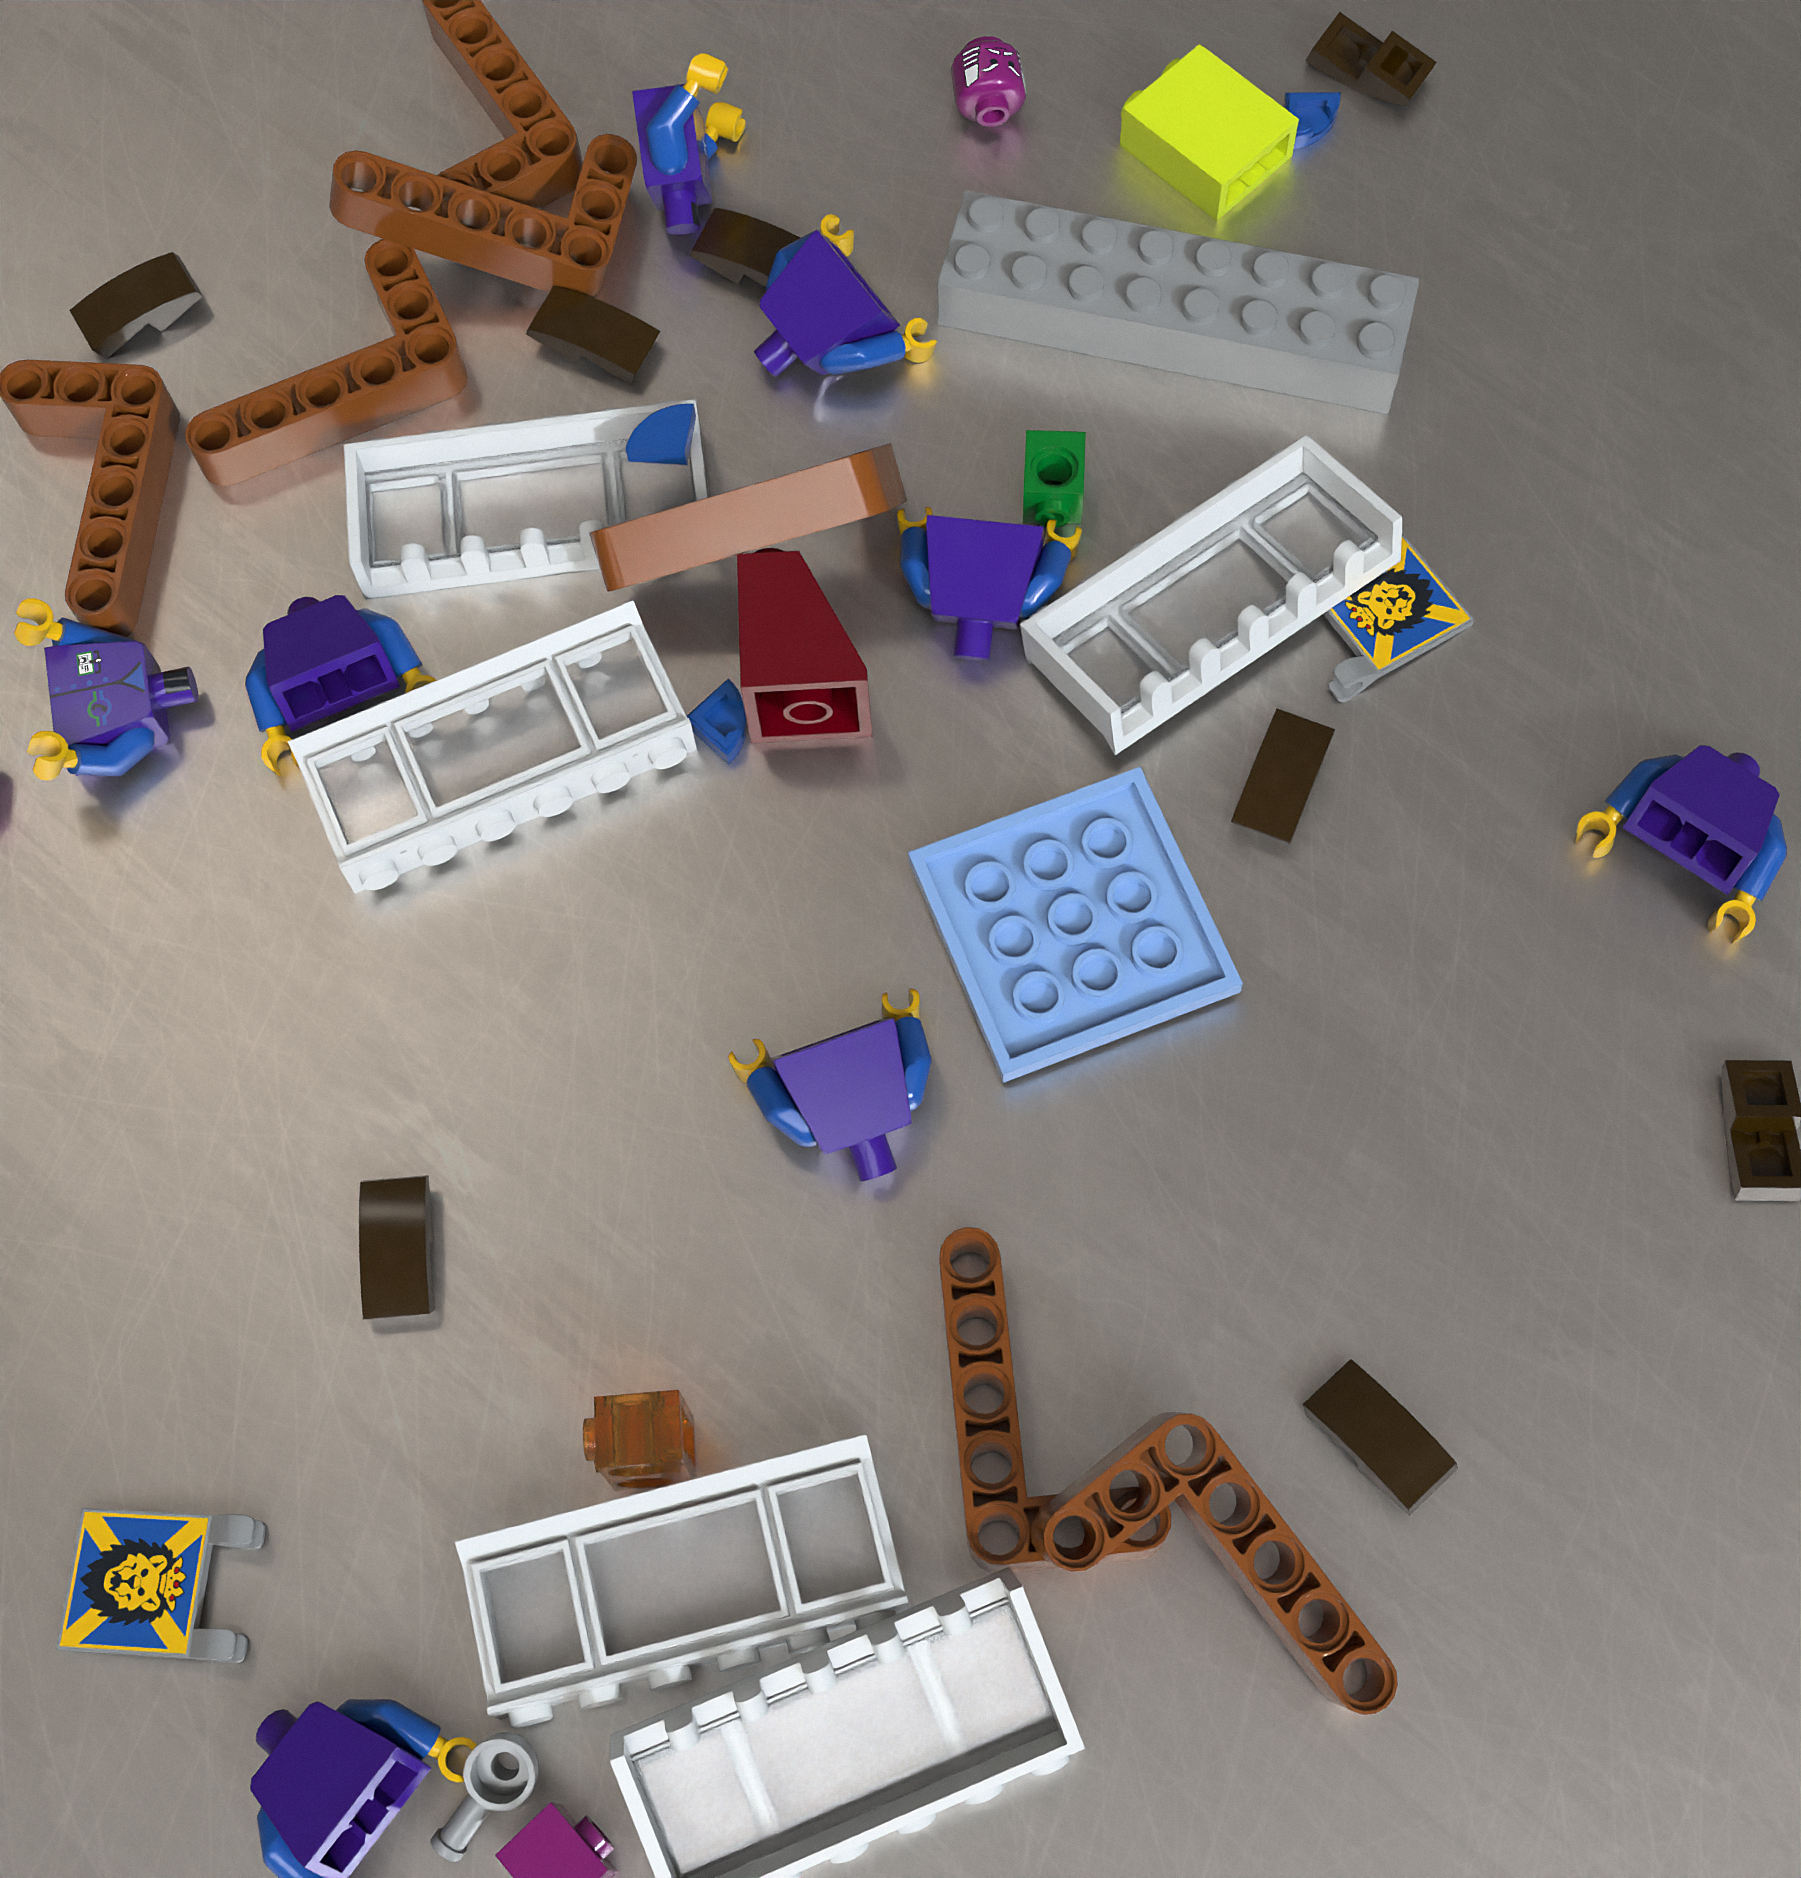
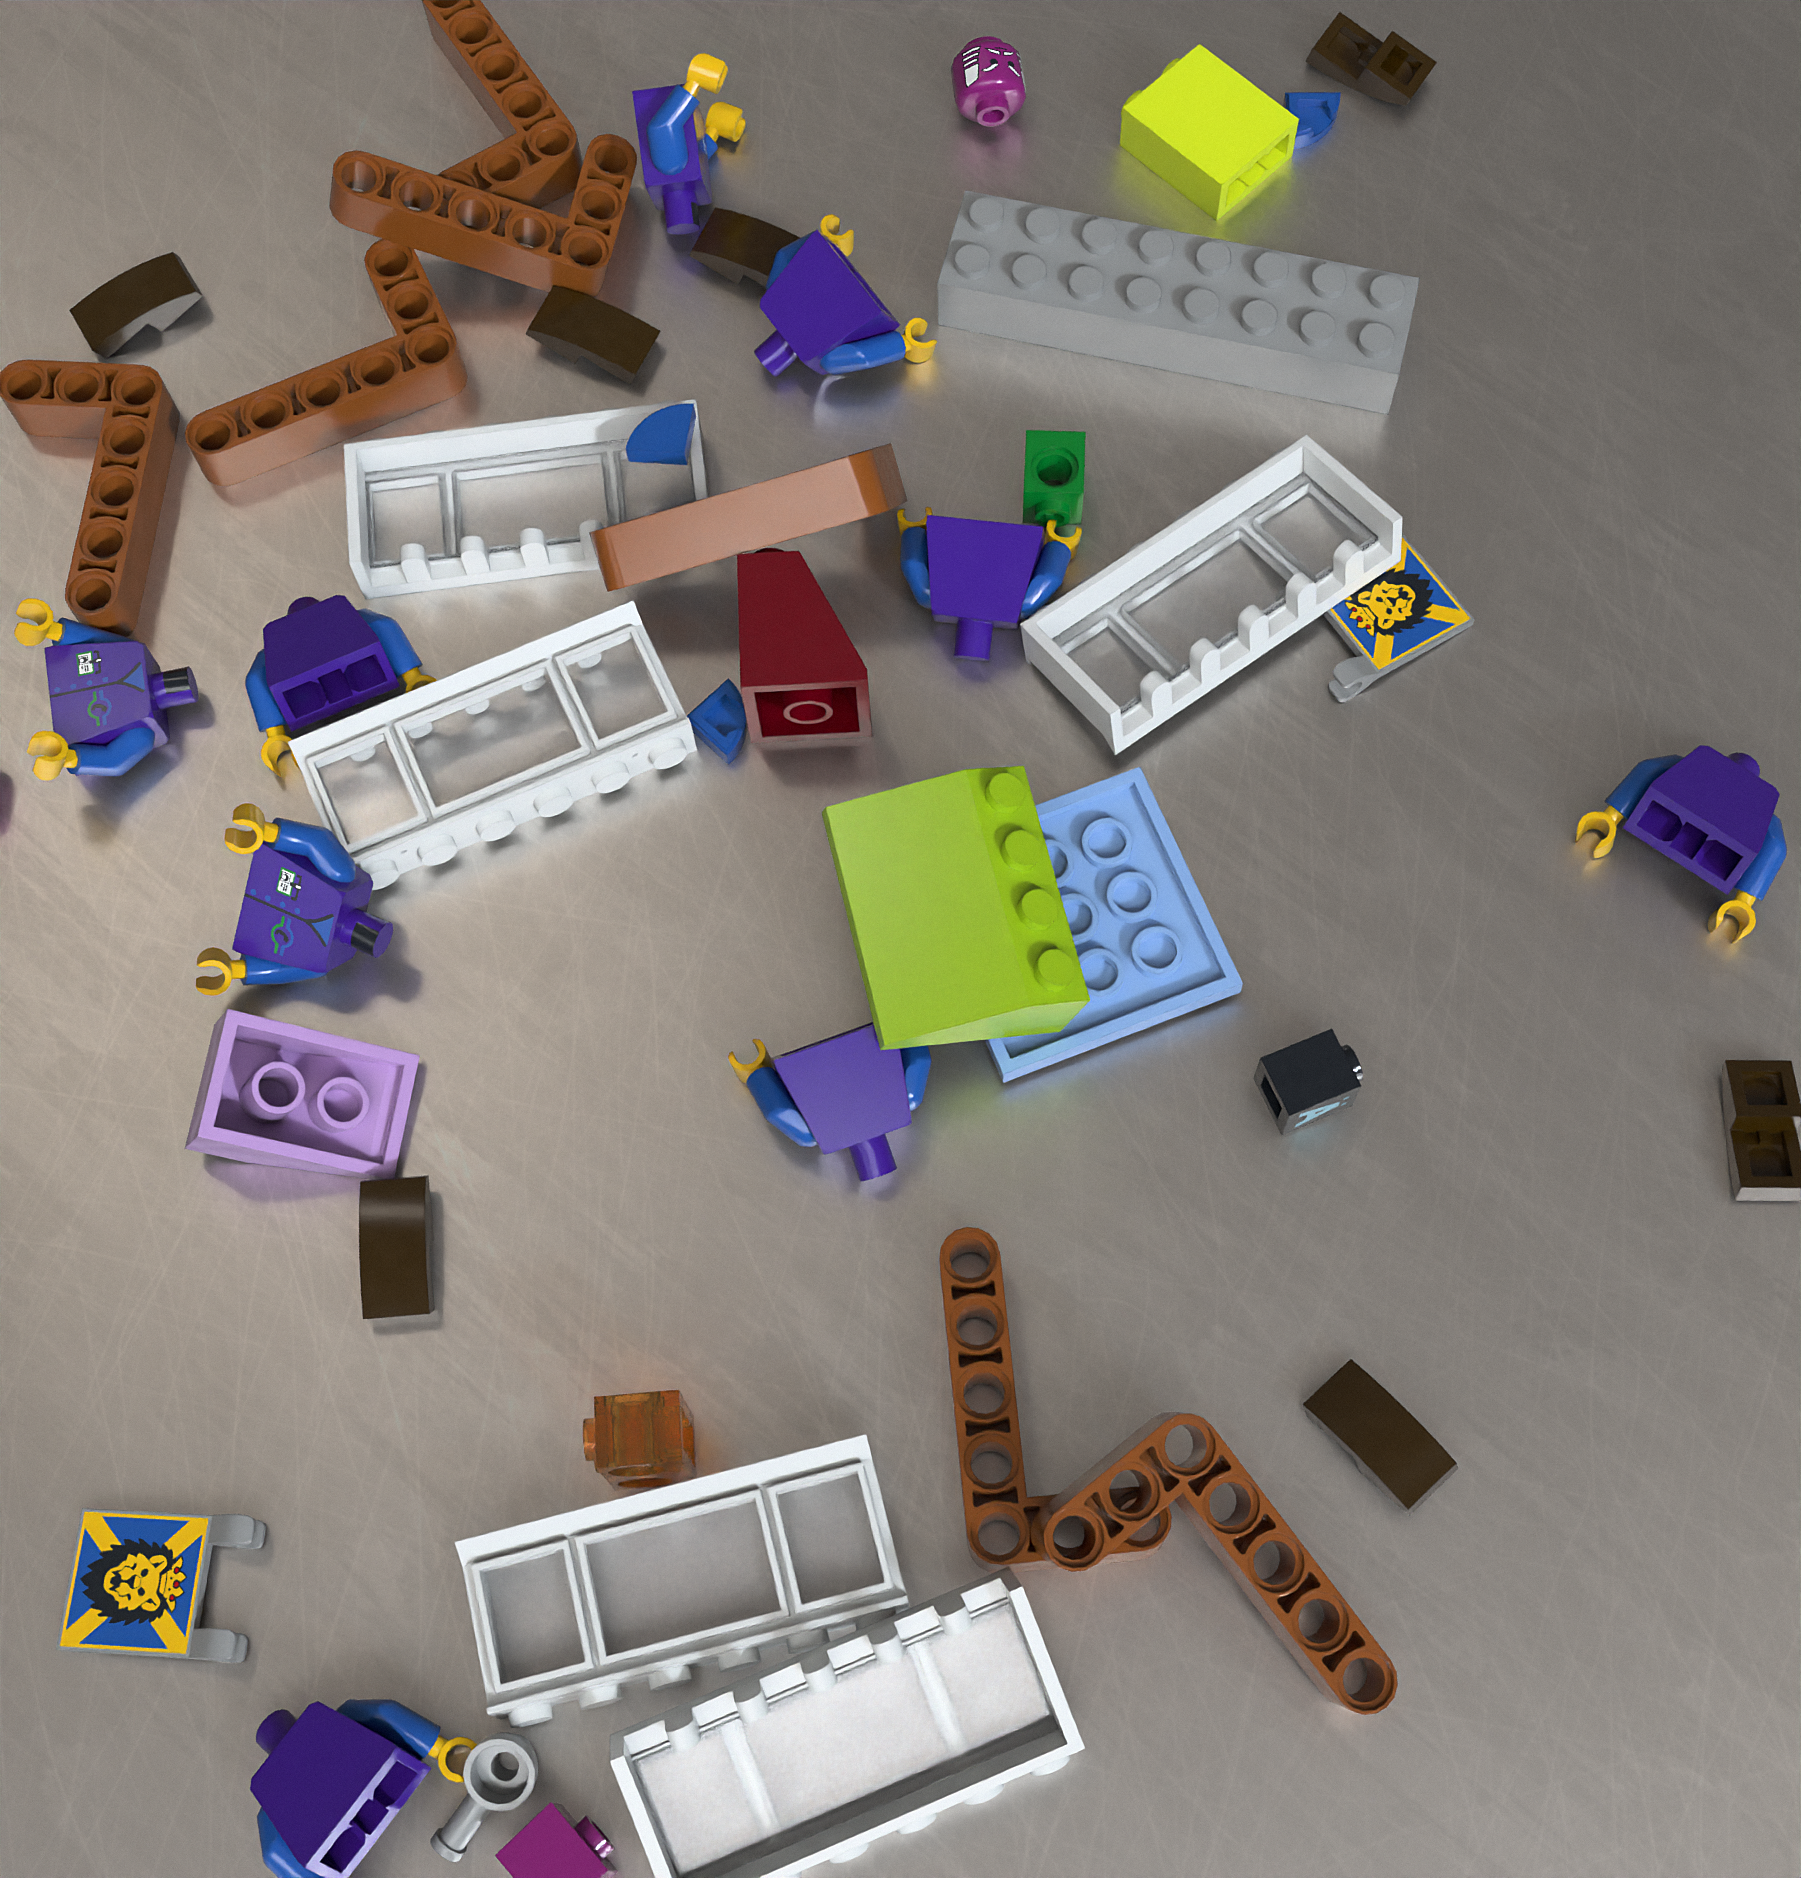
dark brown slope [1231,708,1335,844] -> none
none -> lavender slope [185,1009,420,1180]
none -> torso [195,803,393,996]
none -> lime slope [822,766,1090,1050]
none -> black brick [1253,1028,1363,1135]

